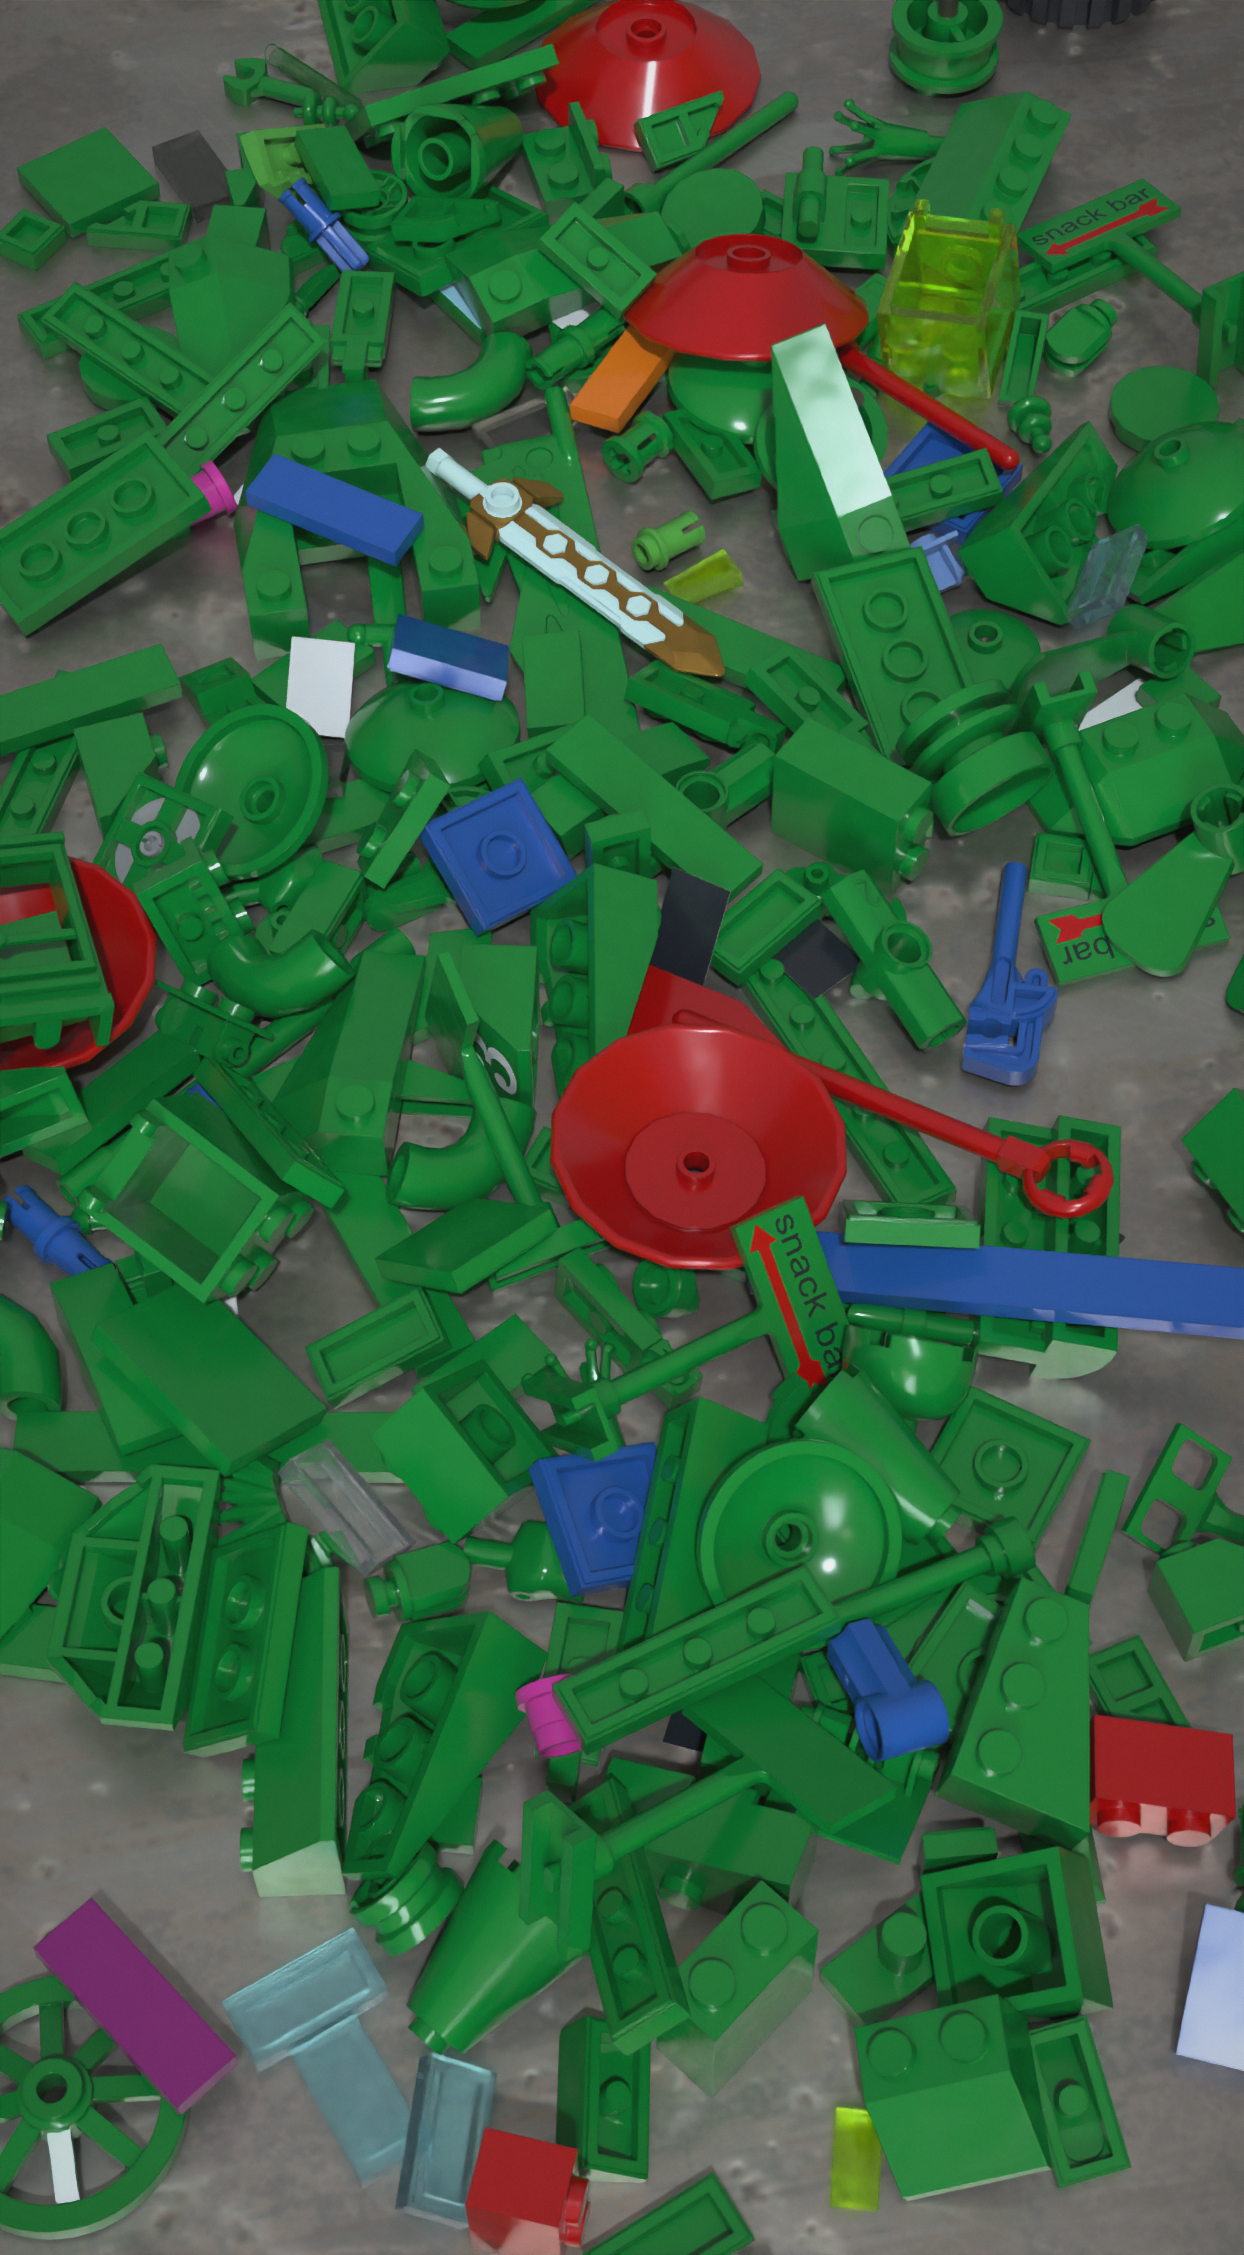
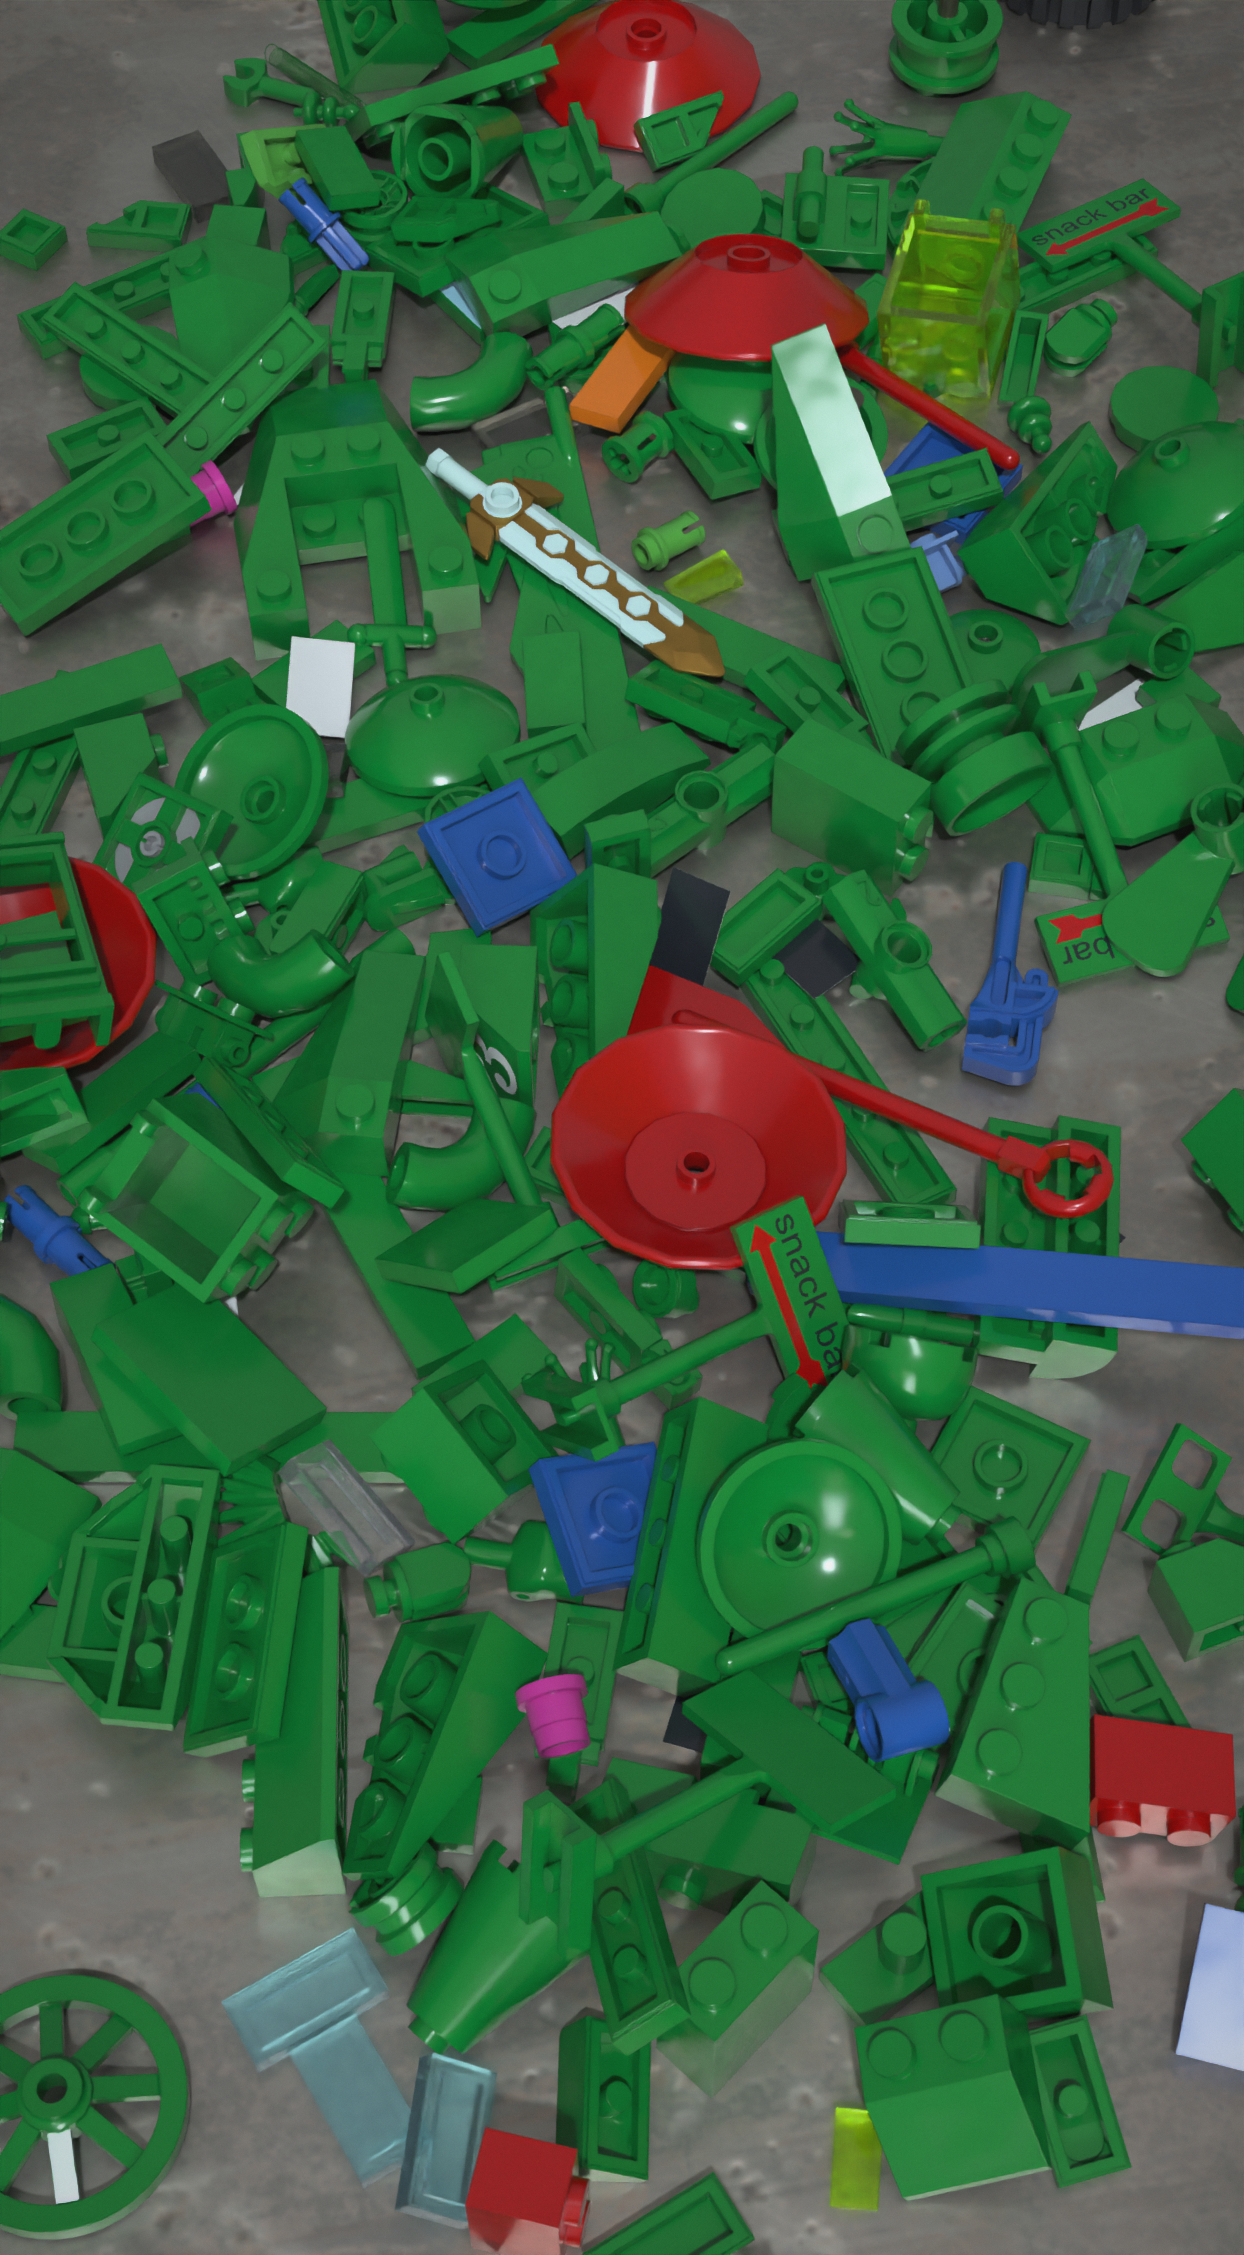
green tile [17,127,161,238] -> none
magenta tile [33,1898,238,2116] -> none
blue tile [245,453,424,567] -> none
green tile [304,1286,452,1410] -> none
green wing [356,748,451,889] -> none
blue tile [387,613,509,701] -> none
green plate [537,202,657,319] -> none
green tile [546,713,763,905] -> none
green tile [552,1564,842,1756] -> none
green tile [916,1826,998,1886] -> none

